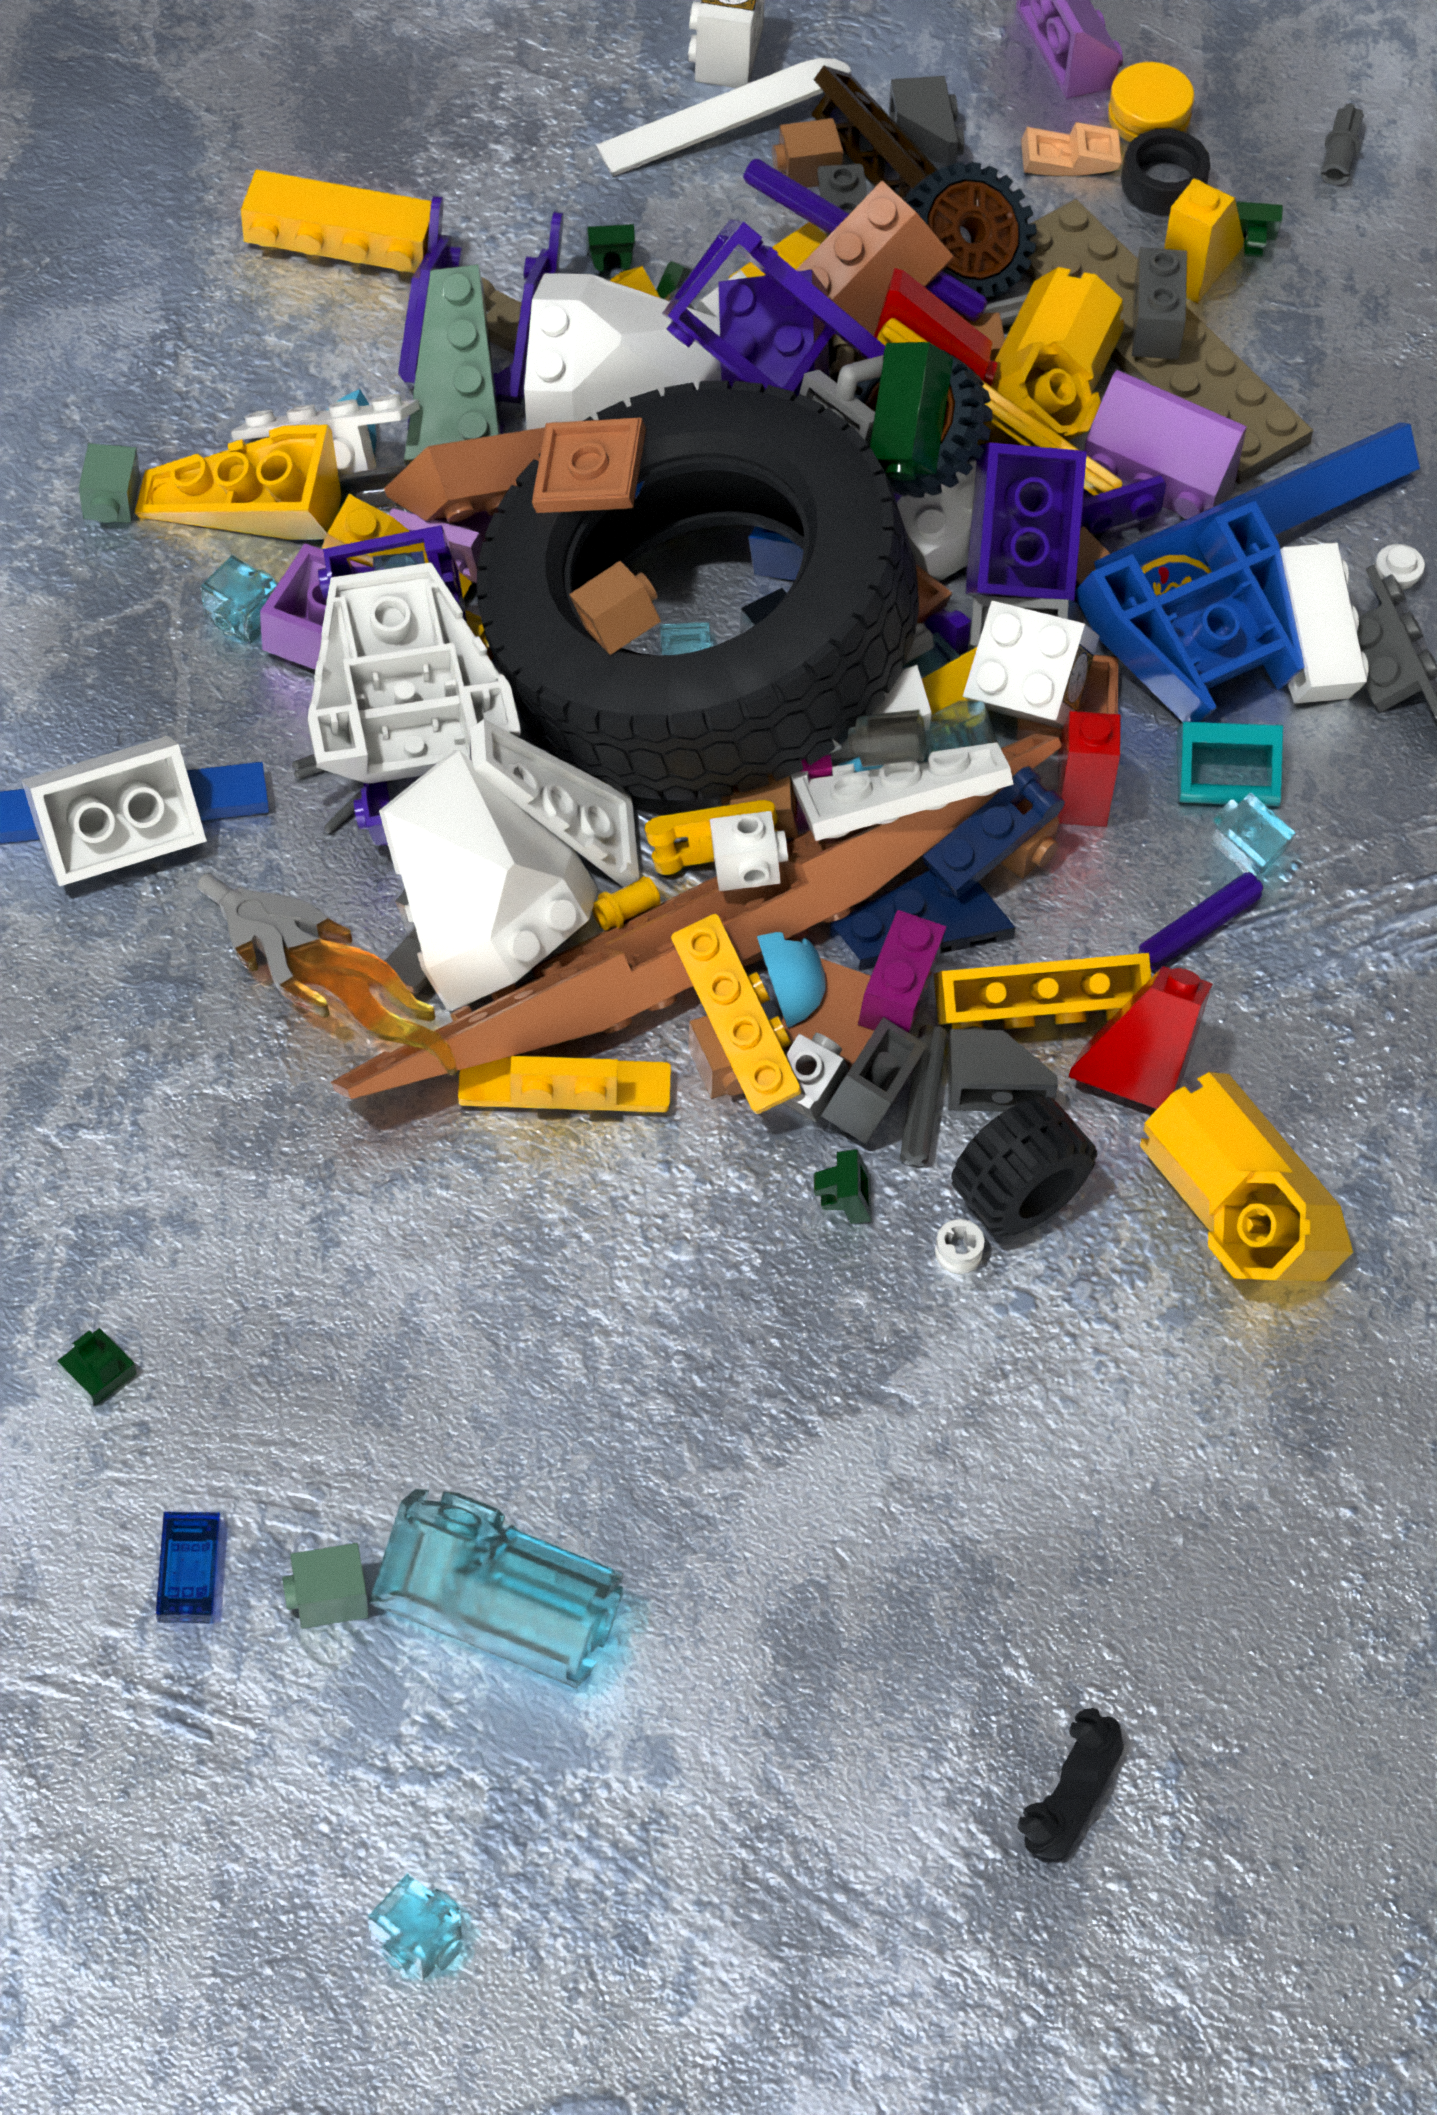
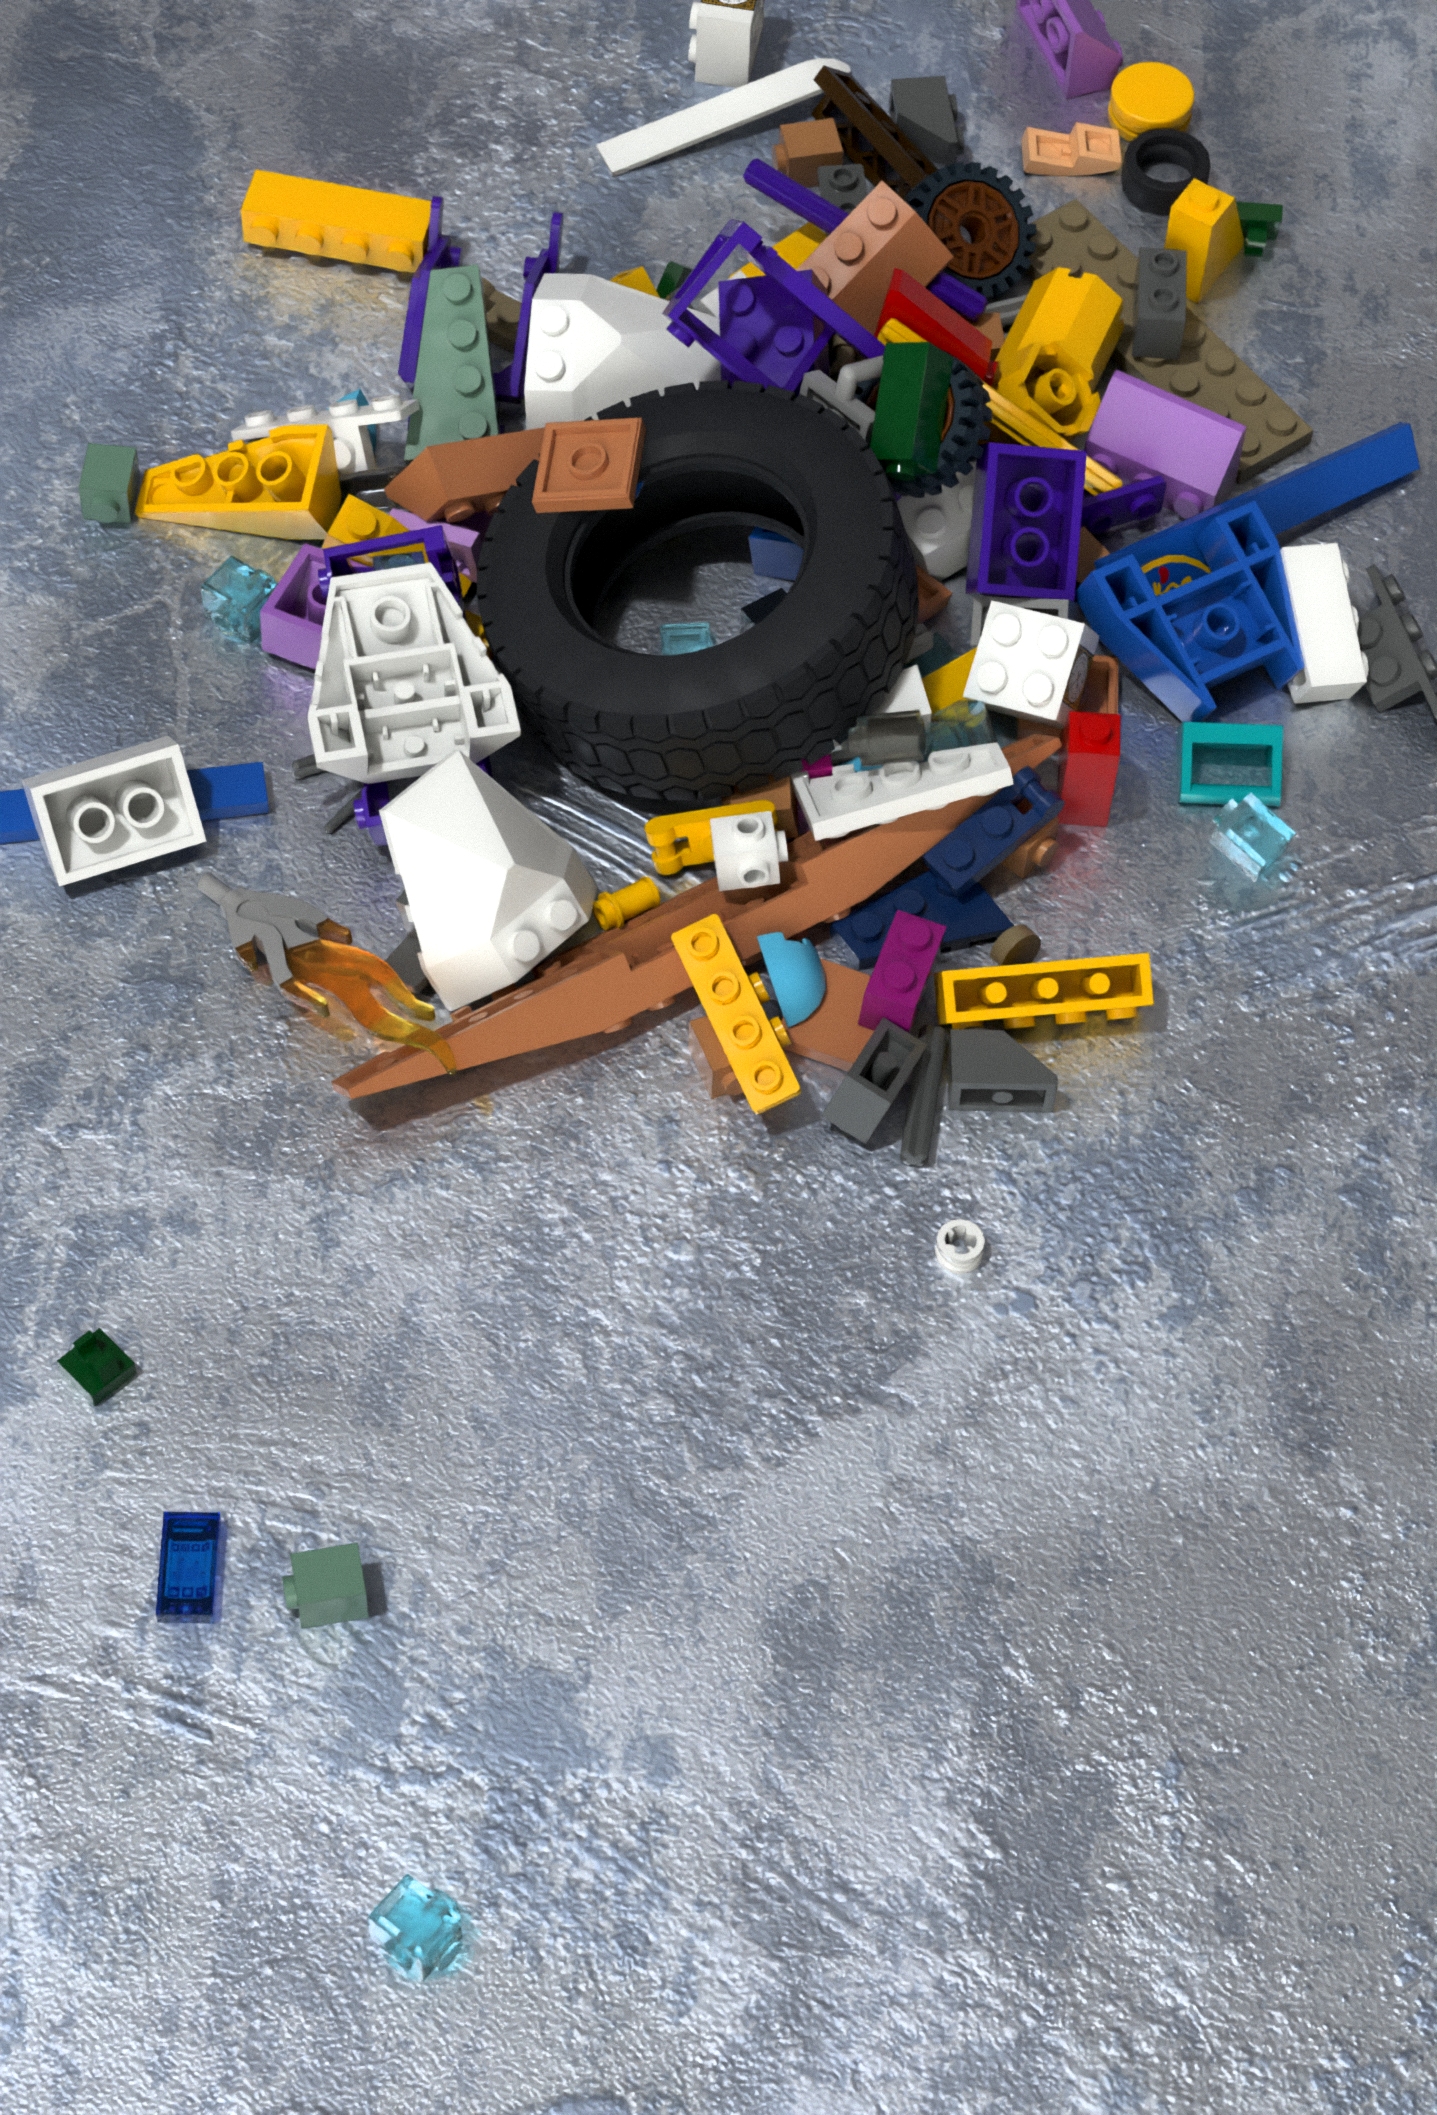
clear light blue brick [369,1489,623,1689] -> none
yellow bracket [458,1056,671,1112] -> none
white wing [470,719,639,887] -> none
medium nougat brick [569,561,661,655] -> none
dark green tile [585,224,635,275] -> none
light grey brick [782,1033,849,1122] -> none
dark green tile [813,1149,872,1224] -> none
dark purple tile [925,609,971,659] -> none
black tyre [951,1096,1097,1237] -> none
black piece [1018,1708,1124,1859] -> none
red slope [1068,966,1213,1109] -> none
dark purple axle [1137,872,1264,971] -> none
yellow brick [1140,1072,1353,1281] -> none
dark grey axle [1321,103,1364,185] -> none
white plate [1375,544,1425,590] -> none
none -> dark tan tile [990,924,1041,966]

